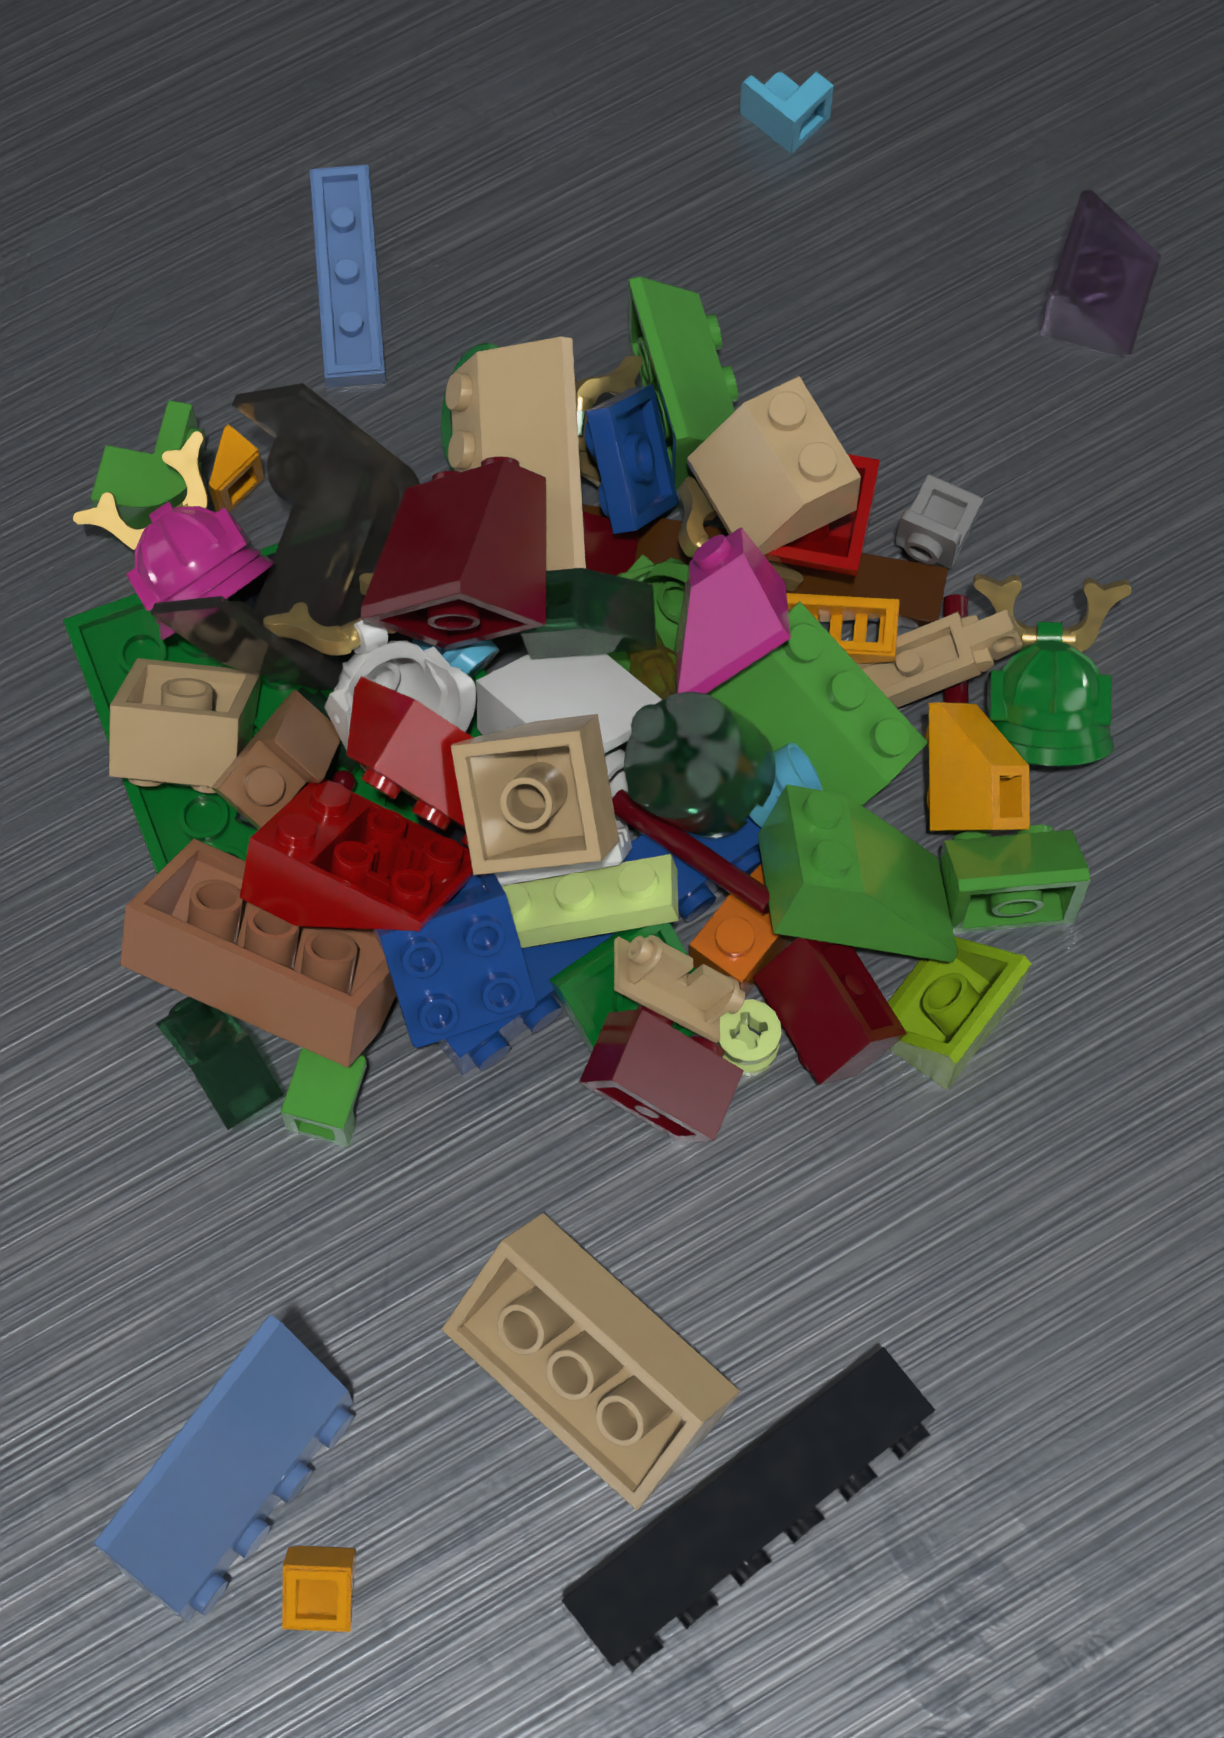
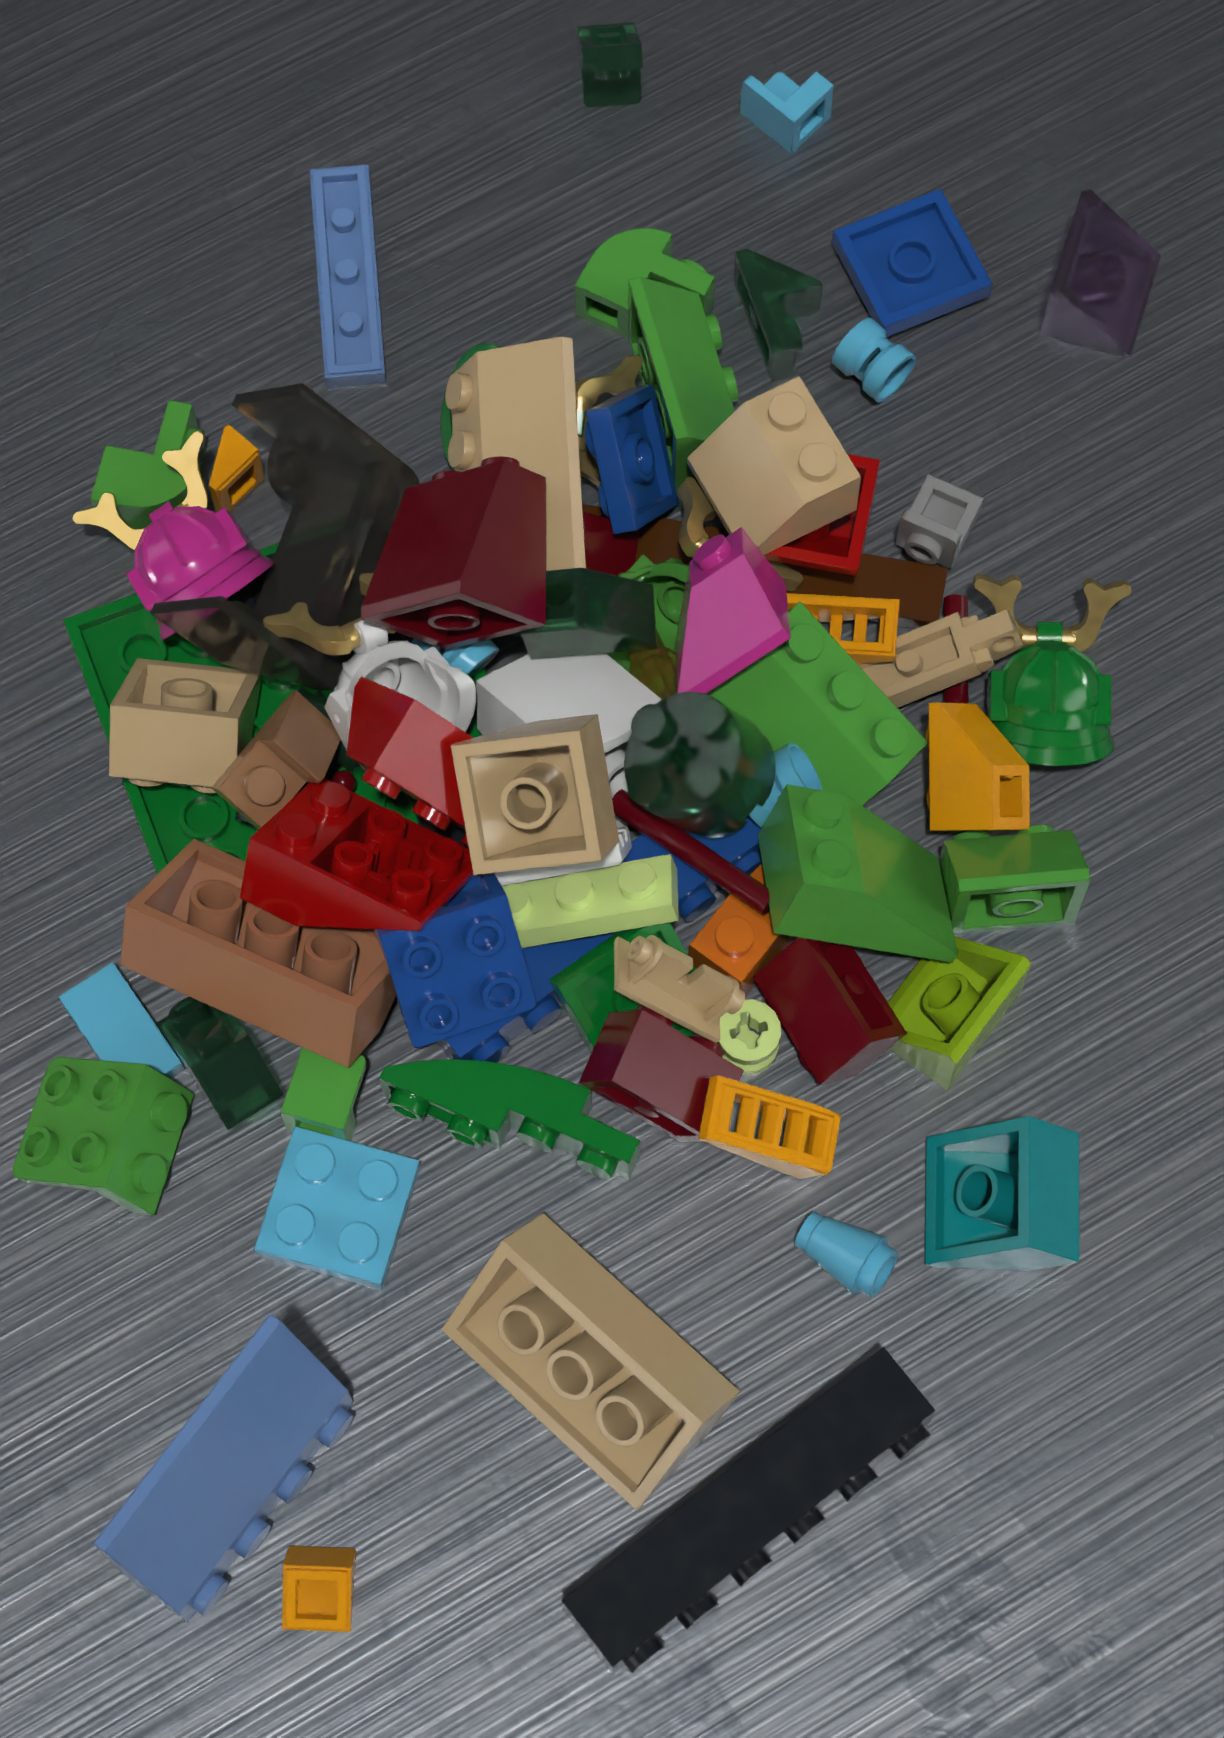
none -> bright green bracket [13,1057,194,1216]
none -> medium azure tile [58,962,184,1079]
none -> medium azure plate [254,1126,421,1290]
none -> green slope [379,1059,640,1180]
none -> bright green brick [575,228,715,339]
none -> clear green slope [577,22,643,107]
none -> light orange slope [698,1075,841,1179]
none -> clear green slope [734,249,823,383]
none -> medium azure cone [795,1212,898,1298]
none -> blue plate [832,188,993,337]
none -> medium azure wheel [832,317,917,403]
none -> teal slope [925,1116,1079,1271]

